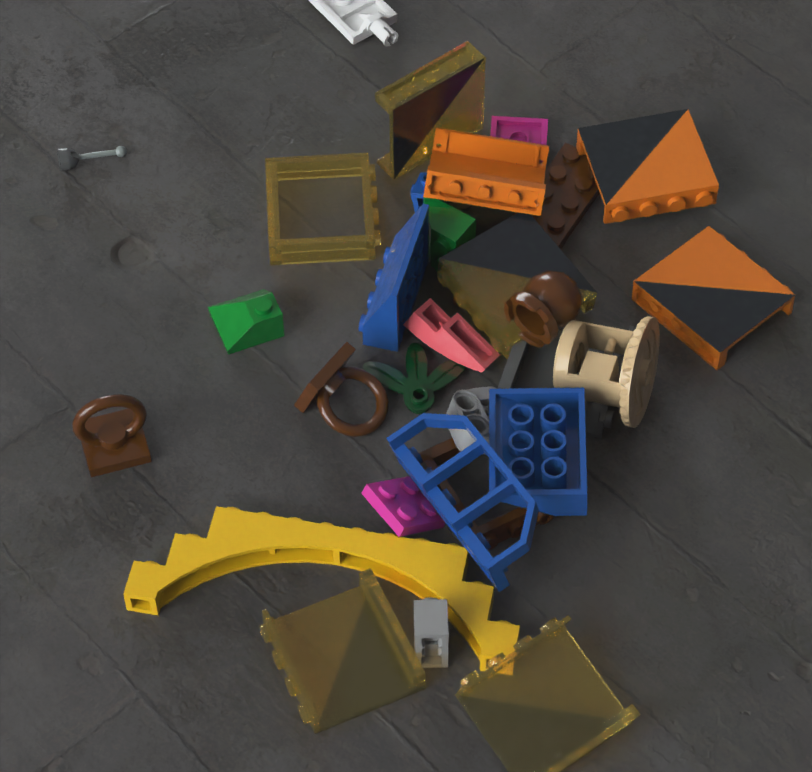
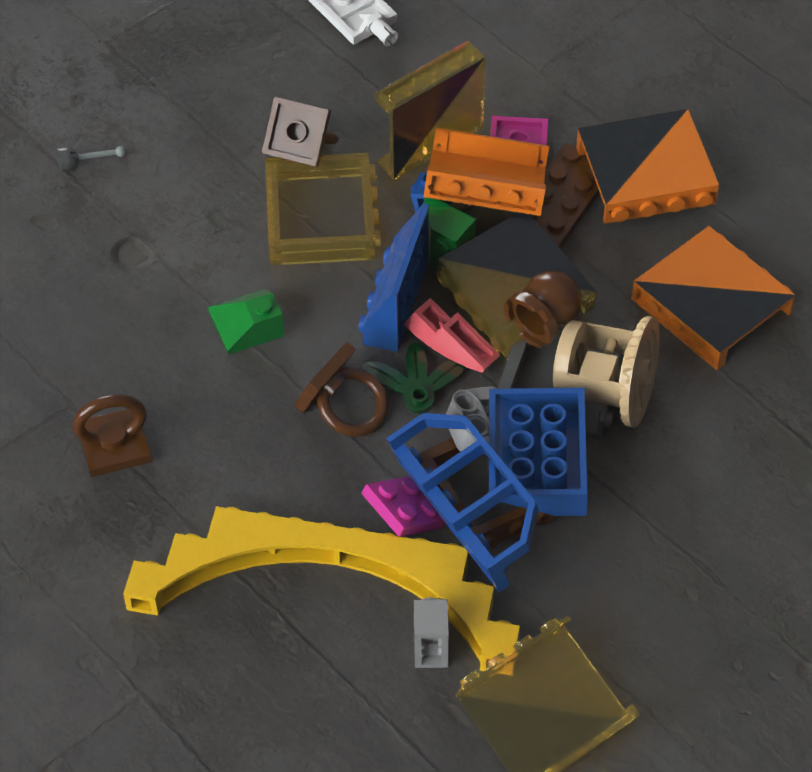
clear yellow panel [259,568,426,734] -> none
none -> tile [262,96,339,167]

